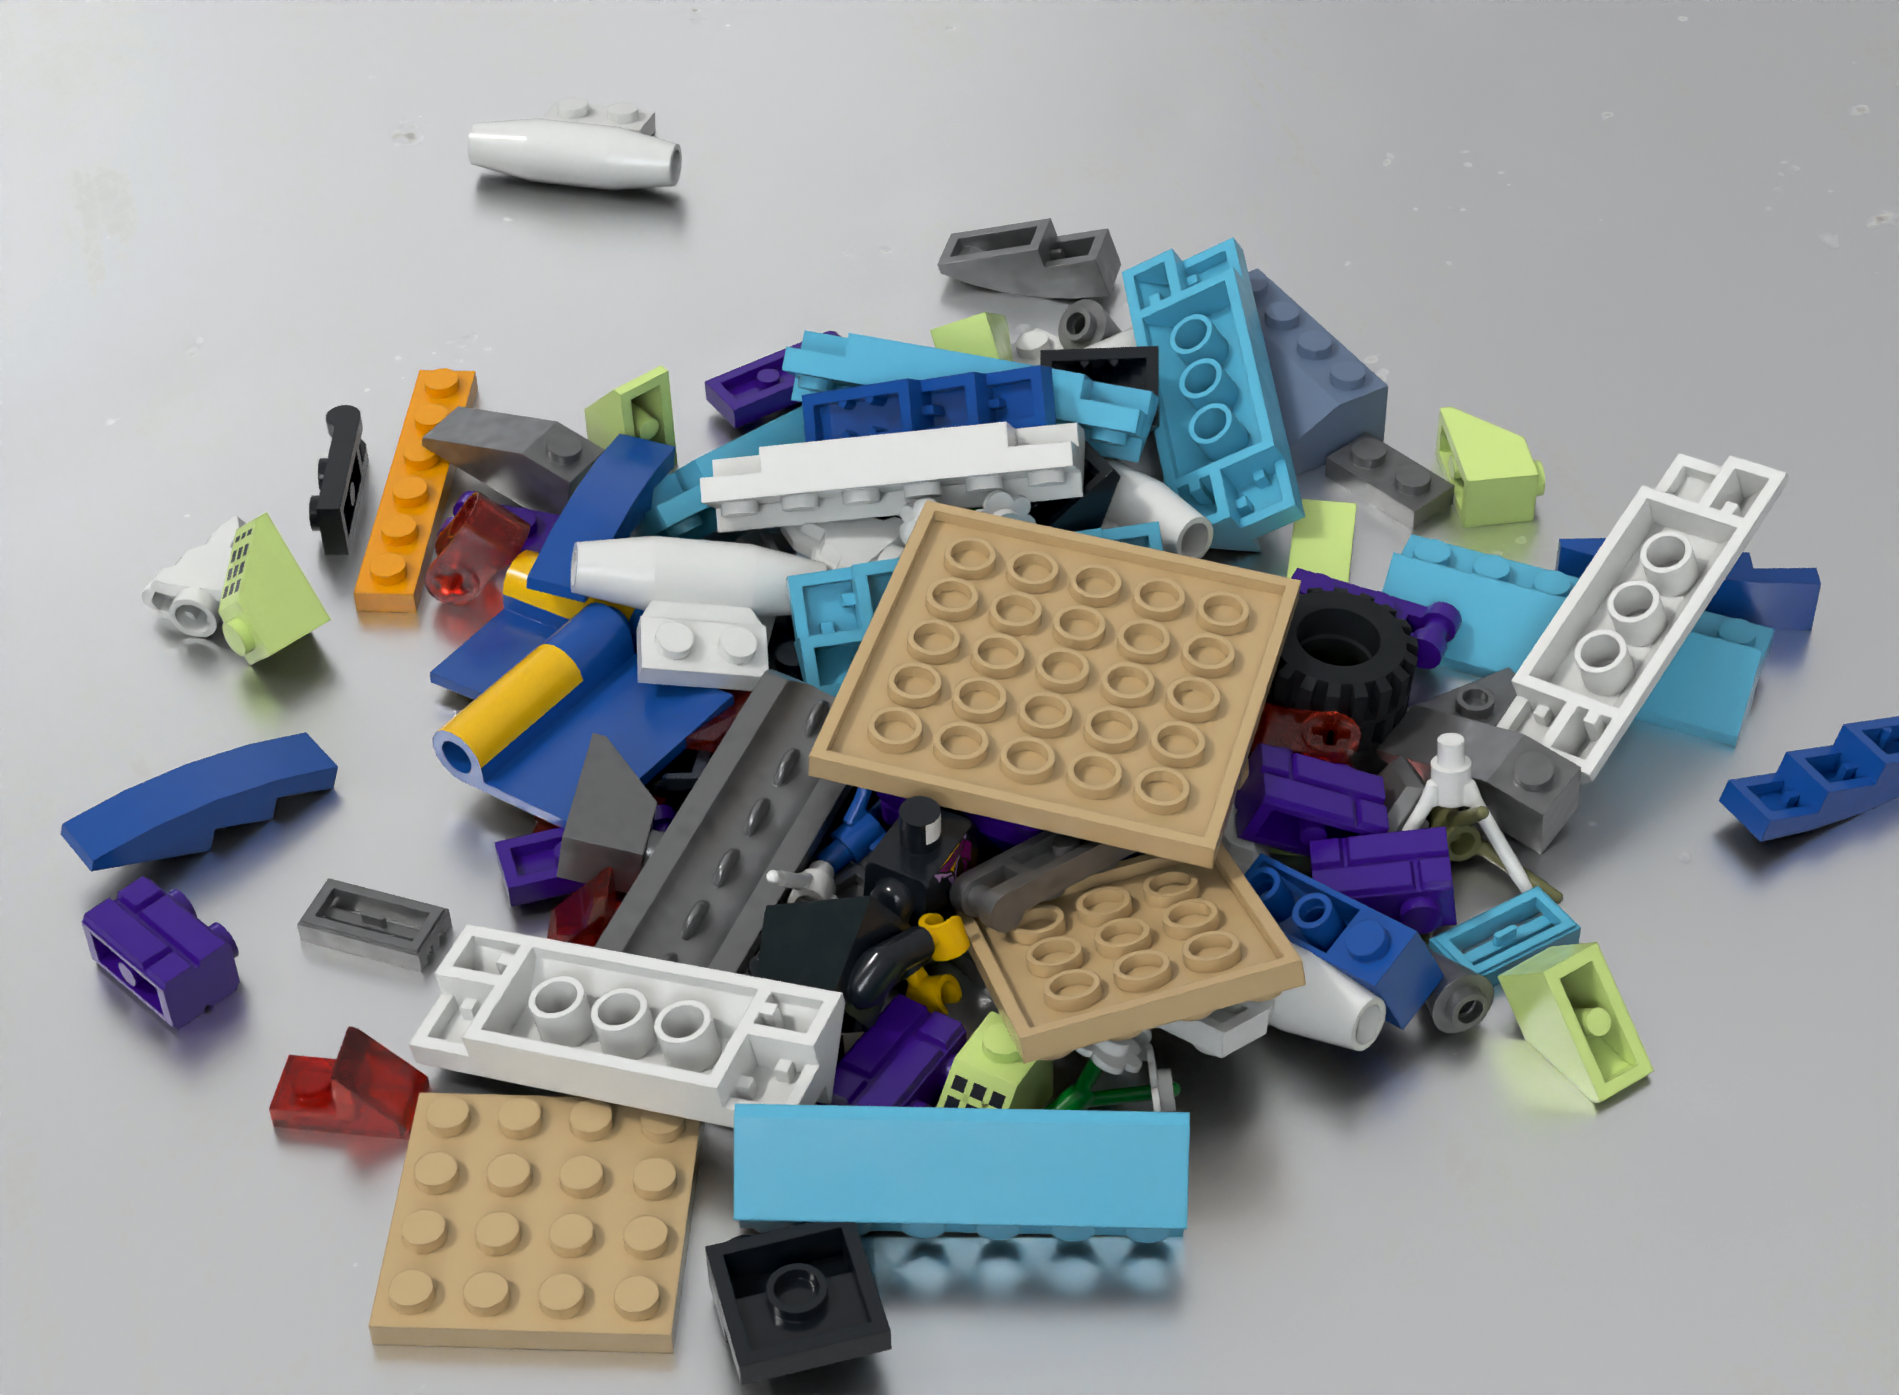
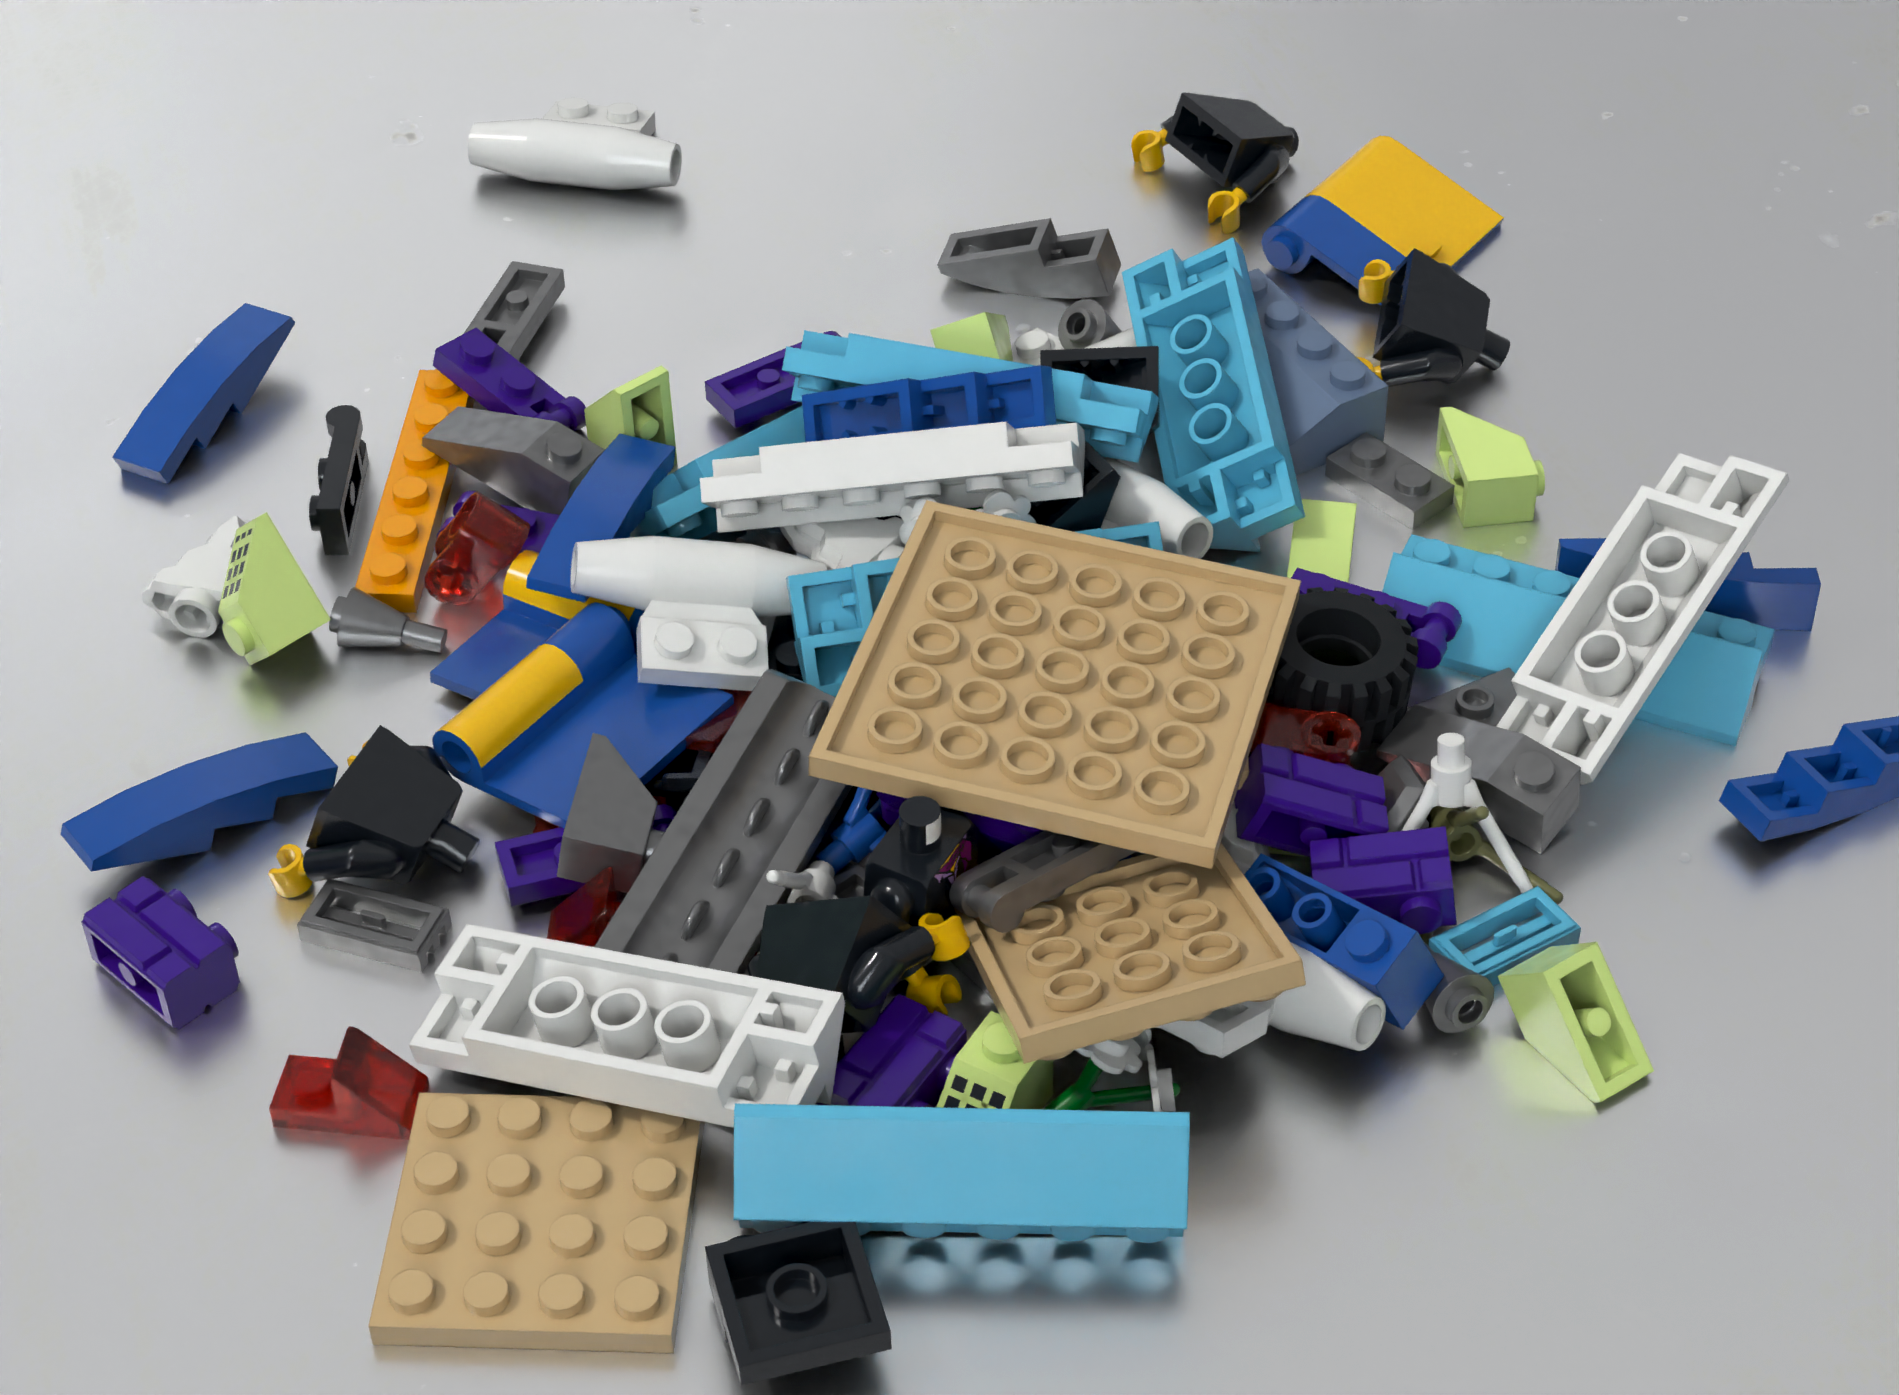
none -> blue slope [112,303,295,484]
none -> black torso [268,725,480,898]
none -> flat silver cone [329,587,448,653]
none -> dark purple plate [432,328,586,432]
none -> flat silver plate [463,261,565,361]
none -> black torso [1131,92,1299,234]
none -> yellow door [1261,136,1504,306]
none -> black torso [1357,248,1510,387]

